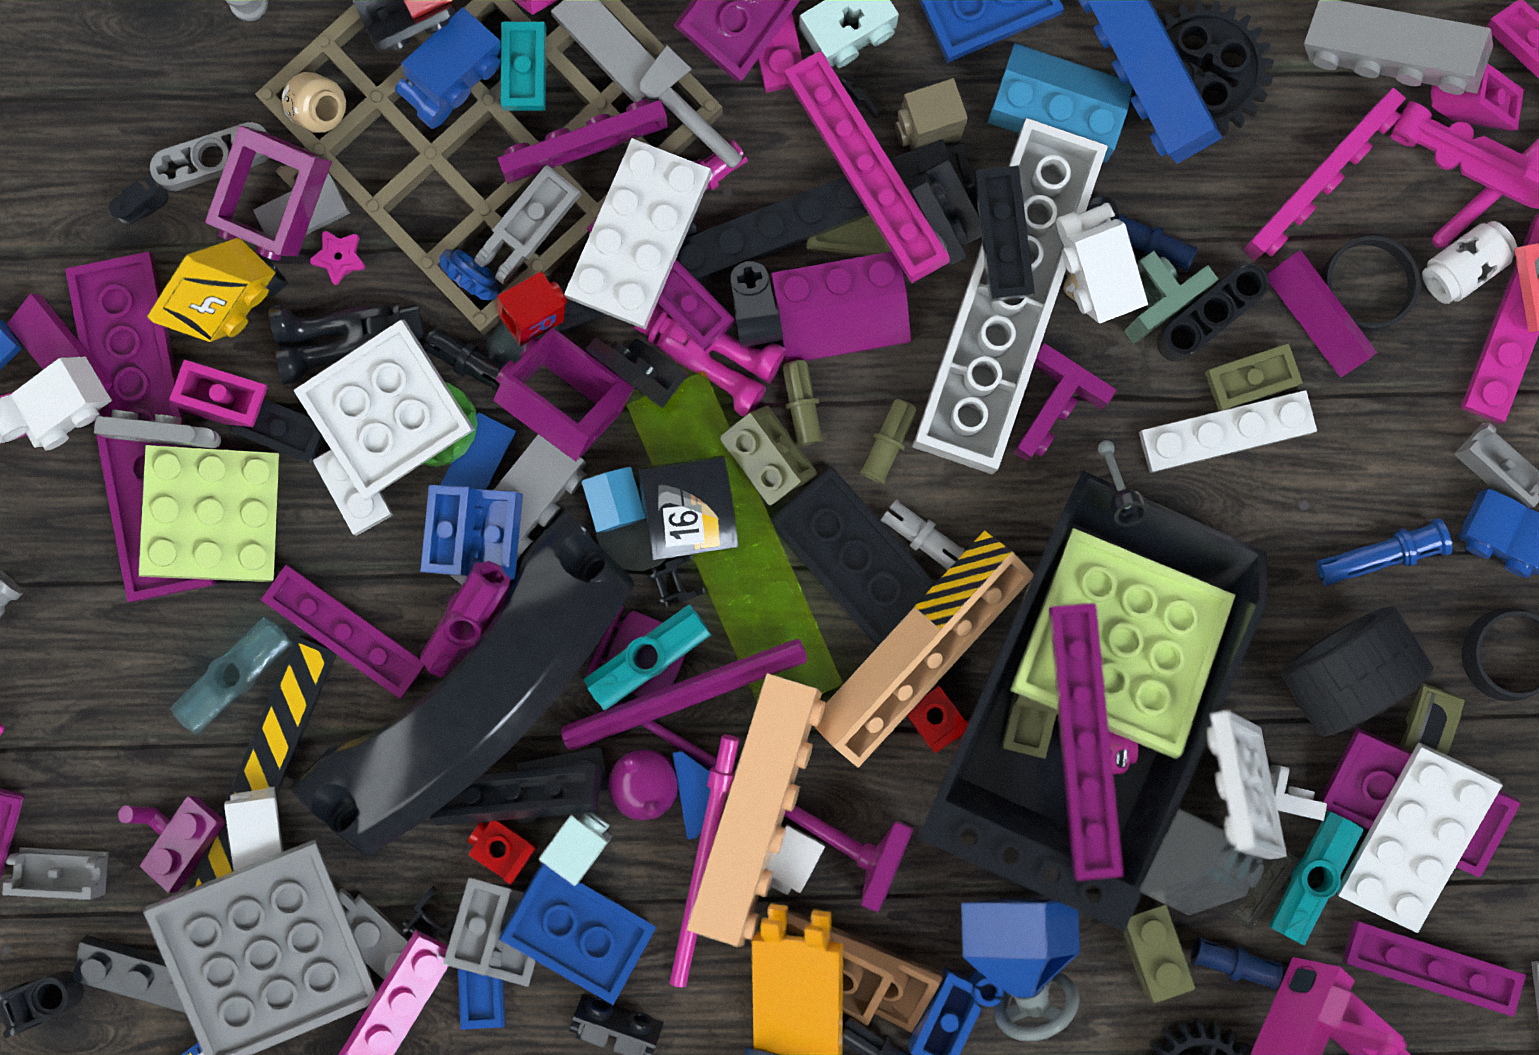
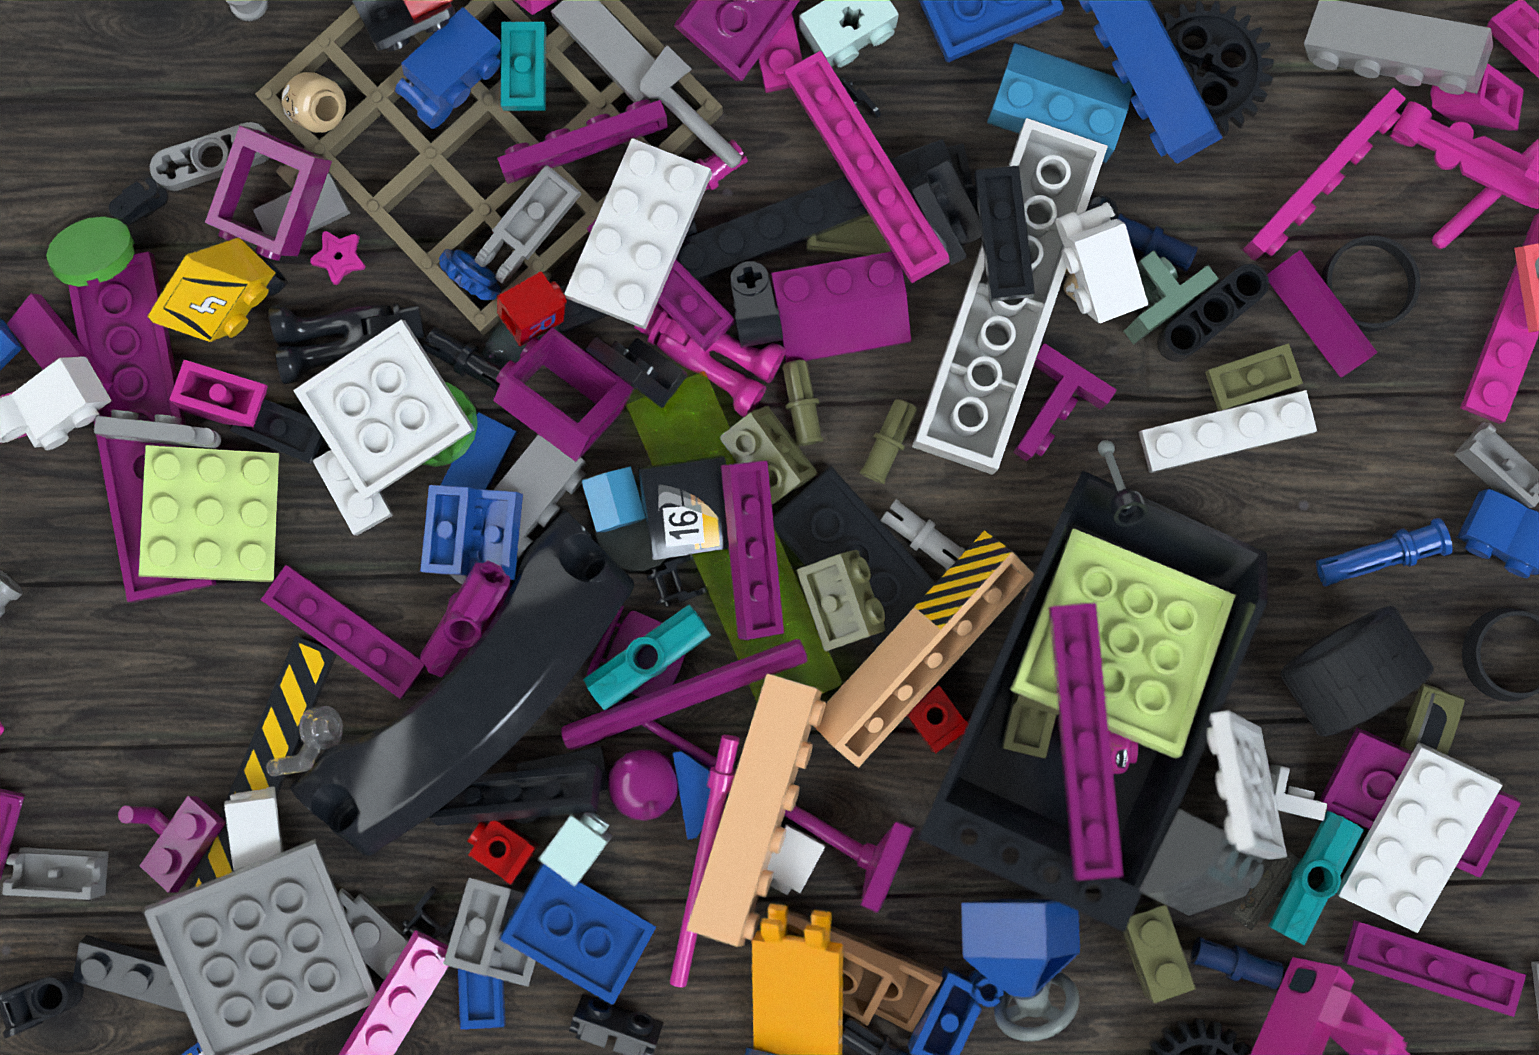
clear light blue piece [170,617,292,735] -> none
dark tan brick [895,78,968,151] -> none
white piece [1422,221,1517,304] -> none
none -> bright green tile [46,217,135,287]
none -> clear plate [267,706,343,776]
none -> magenta plate [721,461,784,640]
none -> olive bracket [797,550,885,651]

